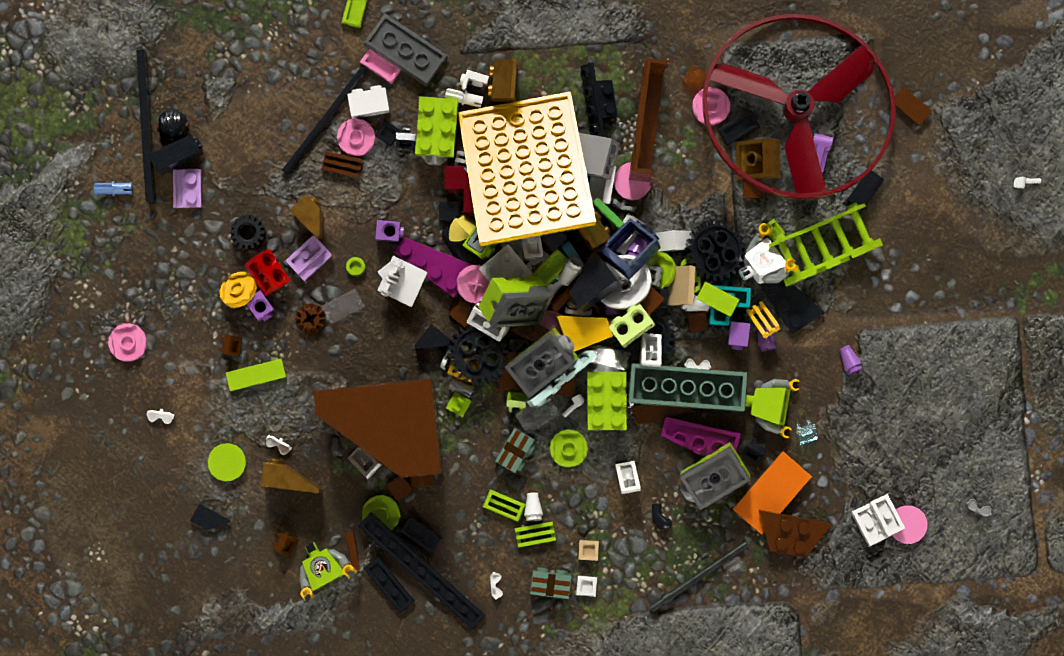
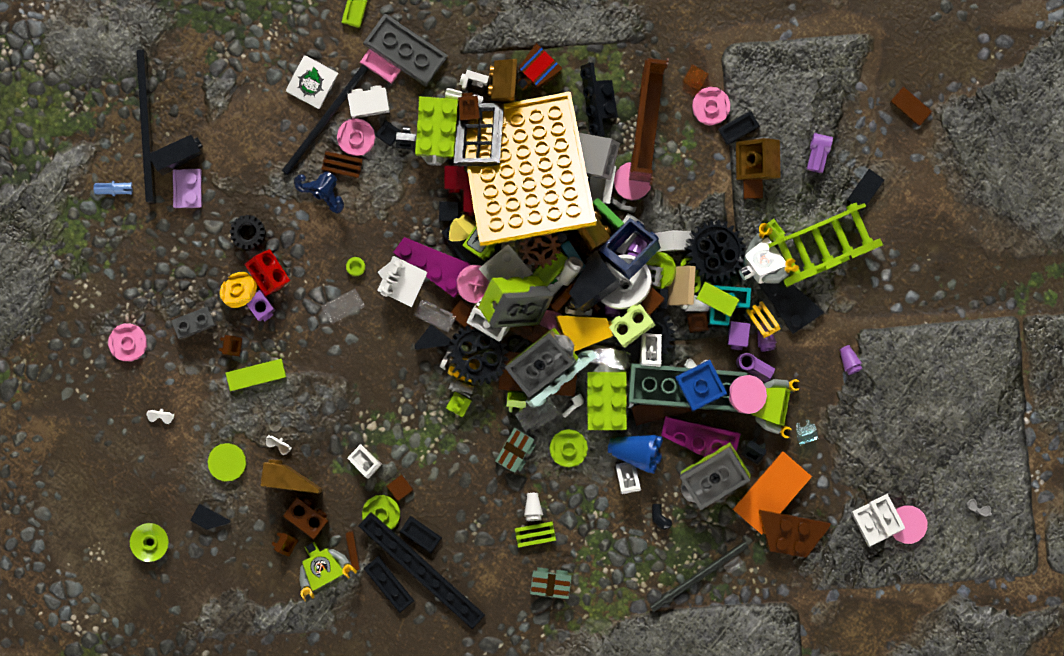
black hair [157,108,189,144] -> none
lavender plate [285,235,333,281] -> none
pearl gold slope [290,194,323,241] -> none
reddish brown gear [295,303,326,334] -> none
reddish brown slope [313,379,443,487] -> none
medium lavender brick [375,220,404,243] -> none
lime tile [483,489,526,522] -> none
white piece [490,572,503,599] -> none
white tile [576,576,597,597] -> none
tan plate [579,540,599,561] -> none
dark red piece [702,14,895,199] -> none
white hand [1014,177,1041,189] -> none
none -> lime dish [130,523,169,562]
none -> dark grey brick [171,306,217,339]
none -> reddish brown brick [283,496,329,539]
none -> white slope [286,55,338,109]
none -> dark blue piece [294,172,344,213]
none -> clear hinge [414,300,456,332]
none -> piece [454,103,504,166]
none -> reddish brown bracket [458,93,479,121]
none -> torso [516,43,563,91]
none -> reddish brown gear [519,233,561,269]
none -> blue cone [608,435,663,474]
none -> blue tile [675,360,727,412]
none -> bright pink tile [729,375,767,414]
none -> medium lavender piece [736,353,775,383]

